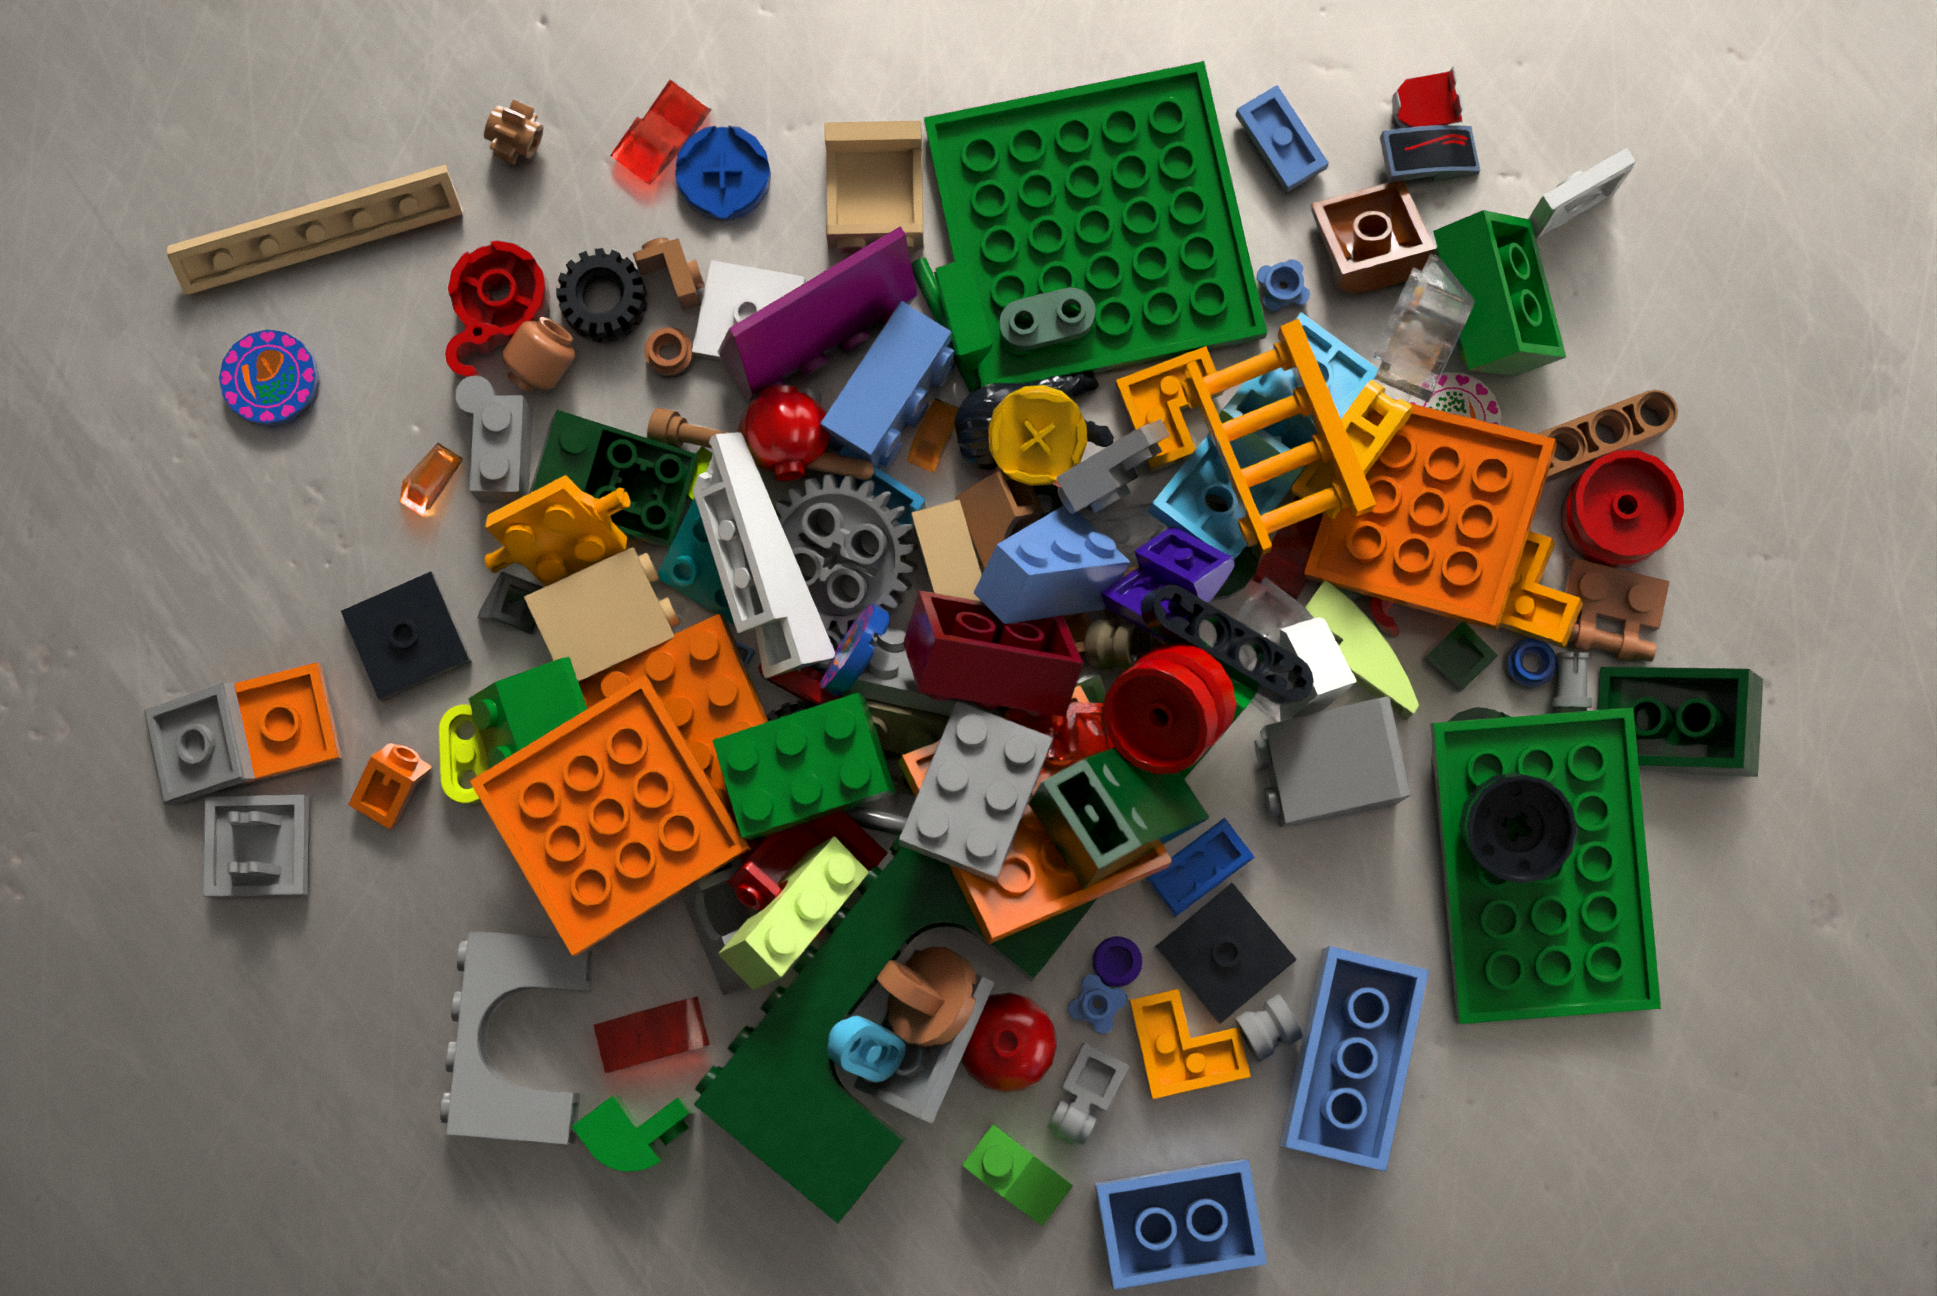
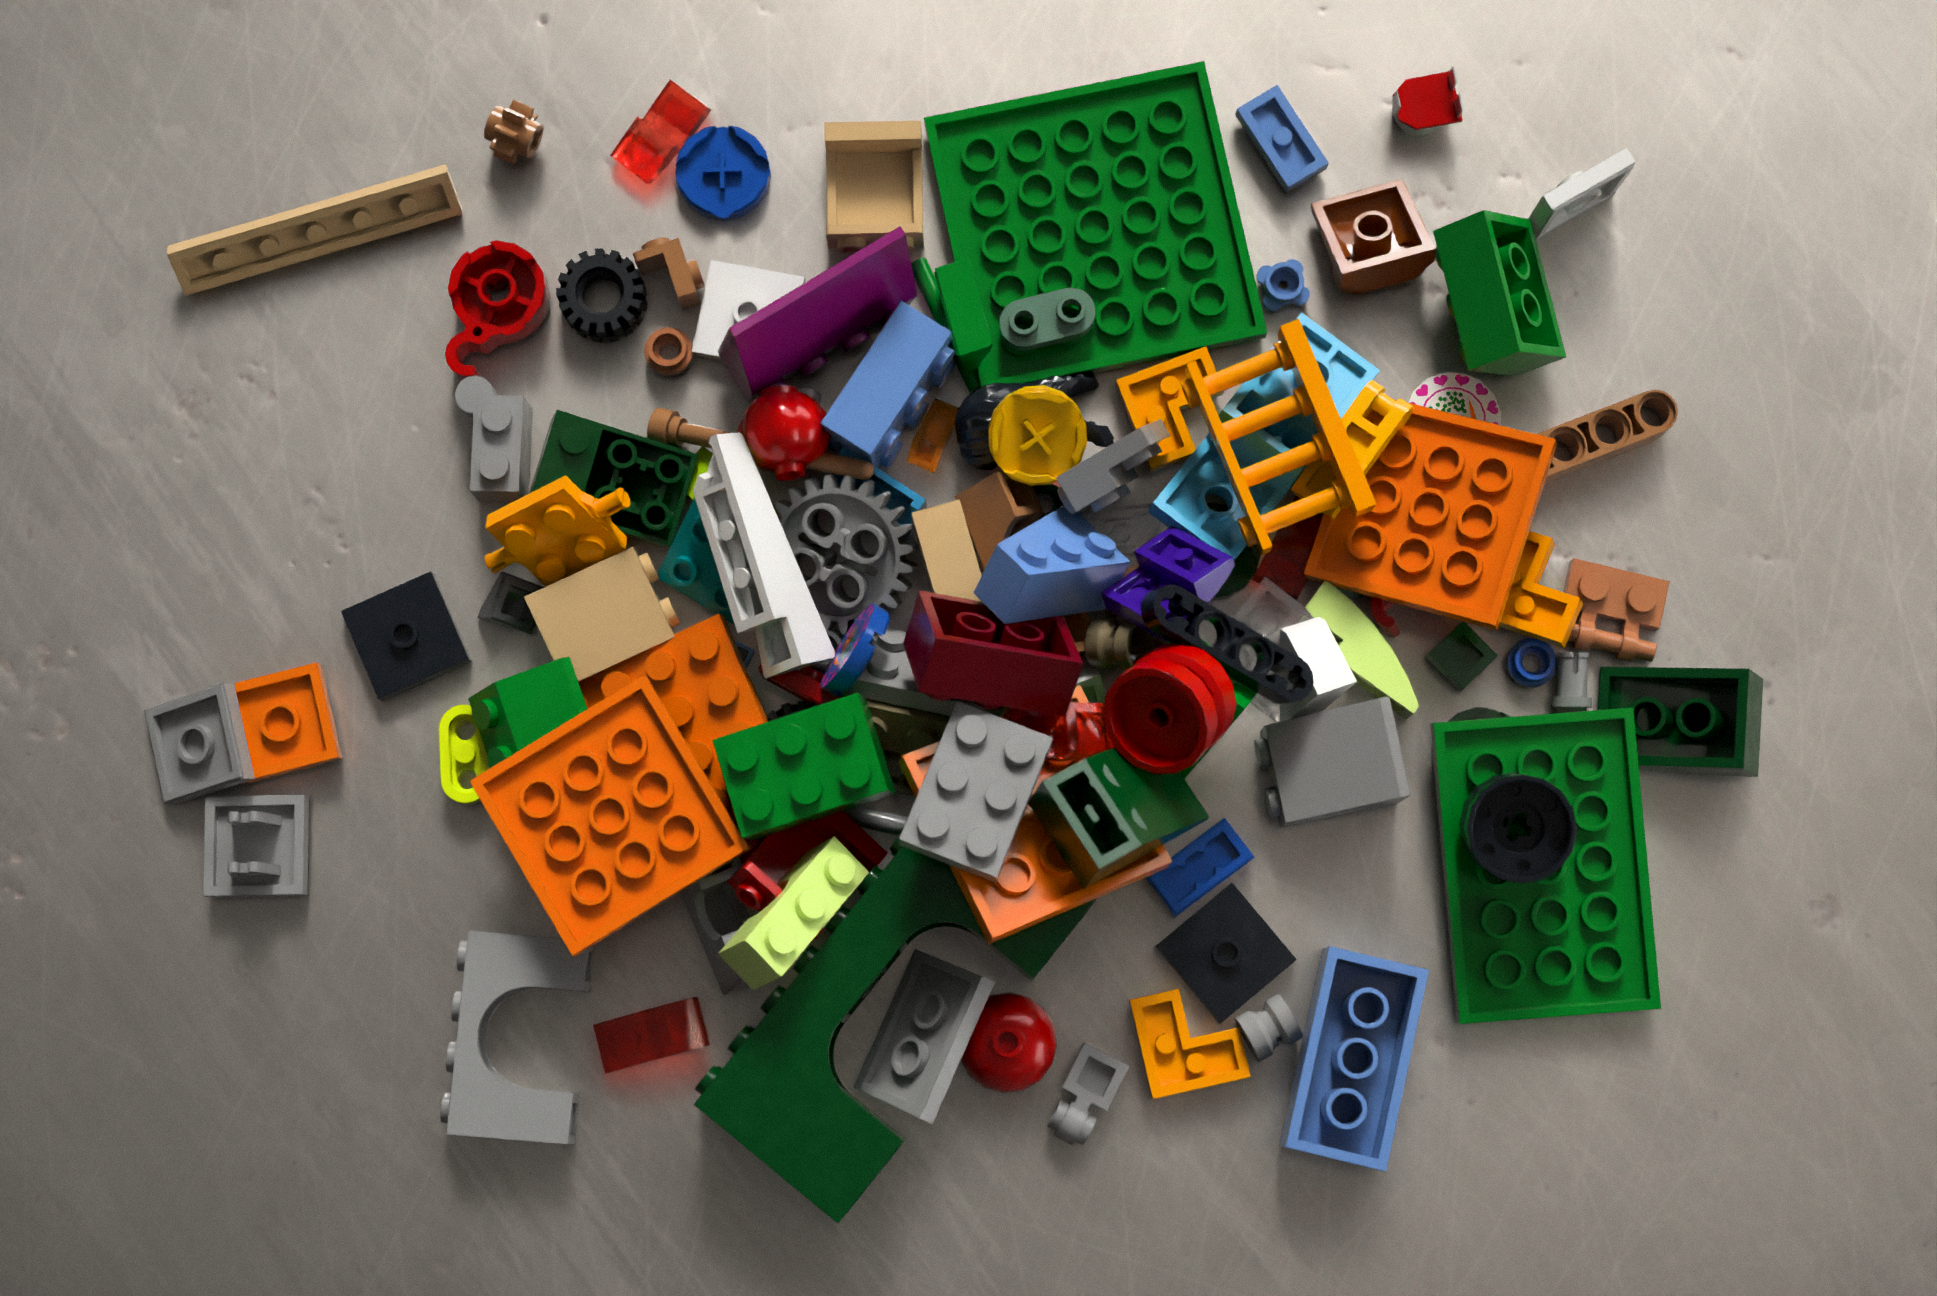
blue tile [219,329,319,427] -> none
orange bracket [348,743,432,830] -> none
clear orange piece [400,443,463,517] -> none
nougat head [502,317,575,392] -> none
green brick [571,1095,694,1172] -> none
medium azure plate [827,1016,906,1082] -> none
nougat tile [877,947,977,1048] -> none
bright green slope [962,1123,1073,1226] -> none
medium blue plate [1068,974,1127,1034] -> none
dark purple tile [1092,936,1143,987] -> none
medium blue brick [1094,1158,1267,1290] -> none
clear slope [1373,253,1475,403] -> none
slope [1380,125,1480,183] -> none
red wheel [1561,450,1684,568] -> none

